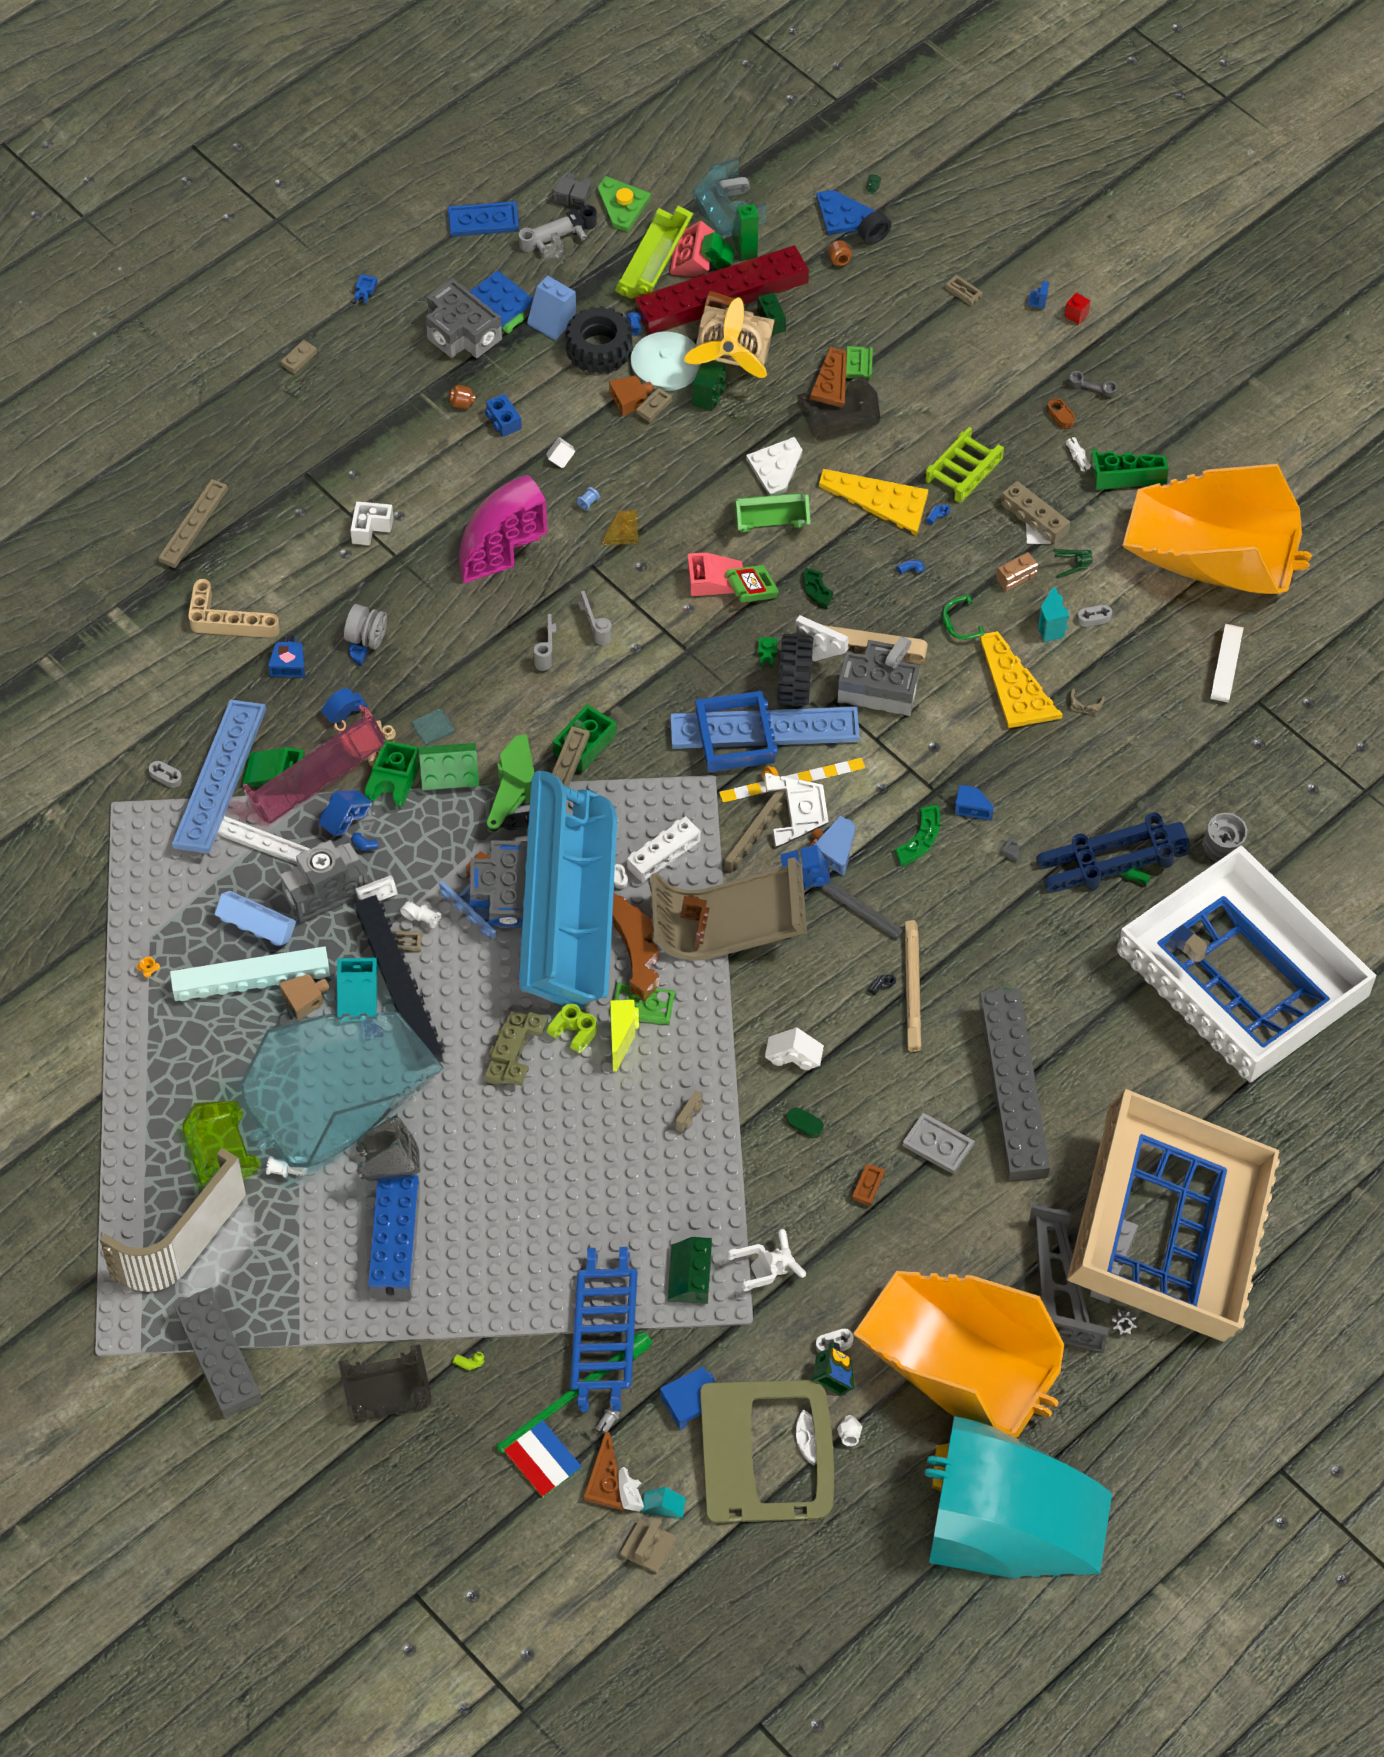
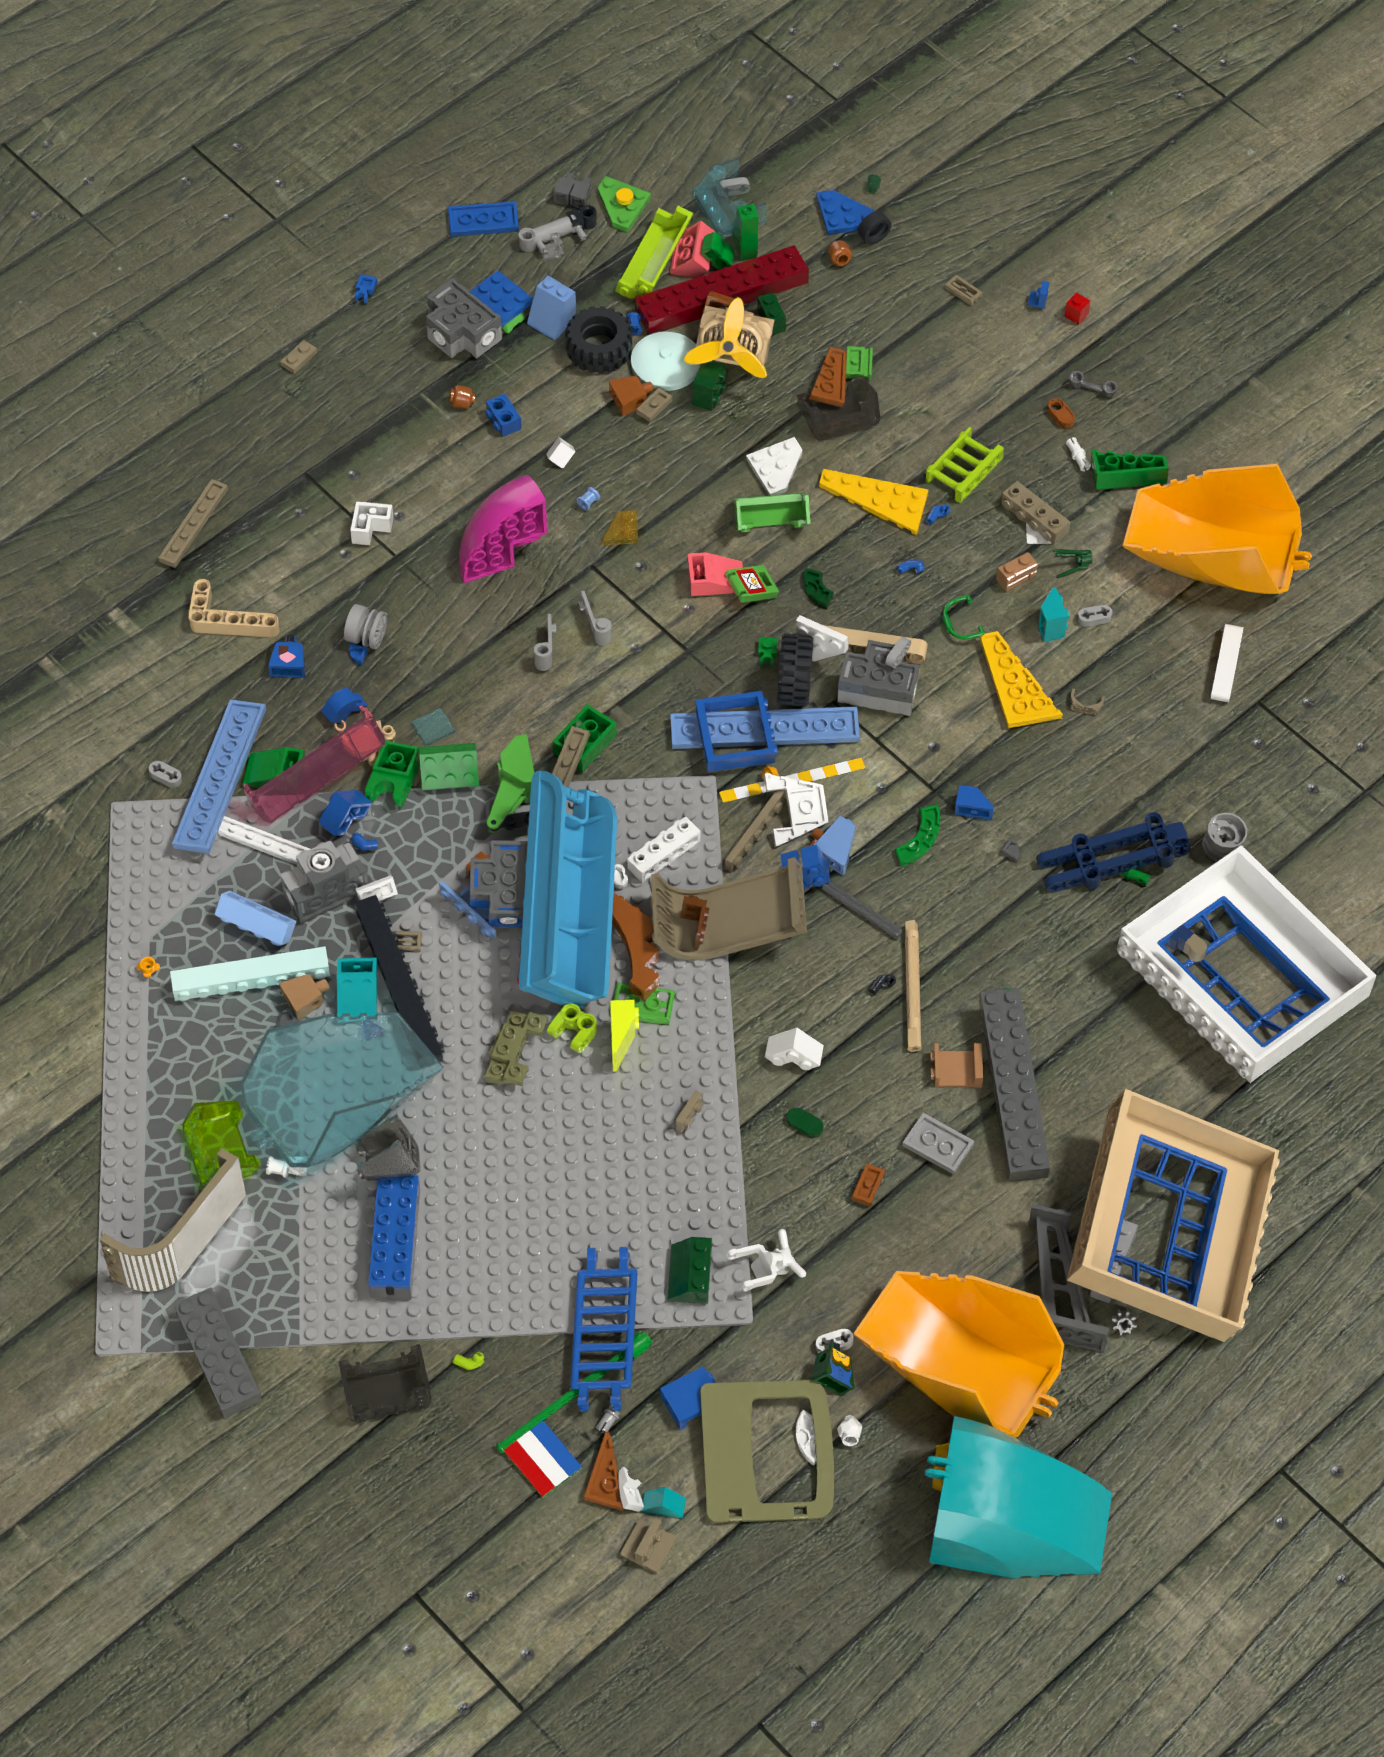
white connector [400,901,441,928] -> none
none -> medium nougat panel [930,1043,983,1088]

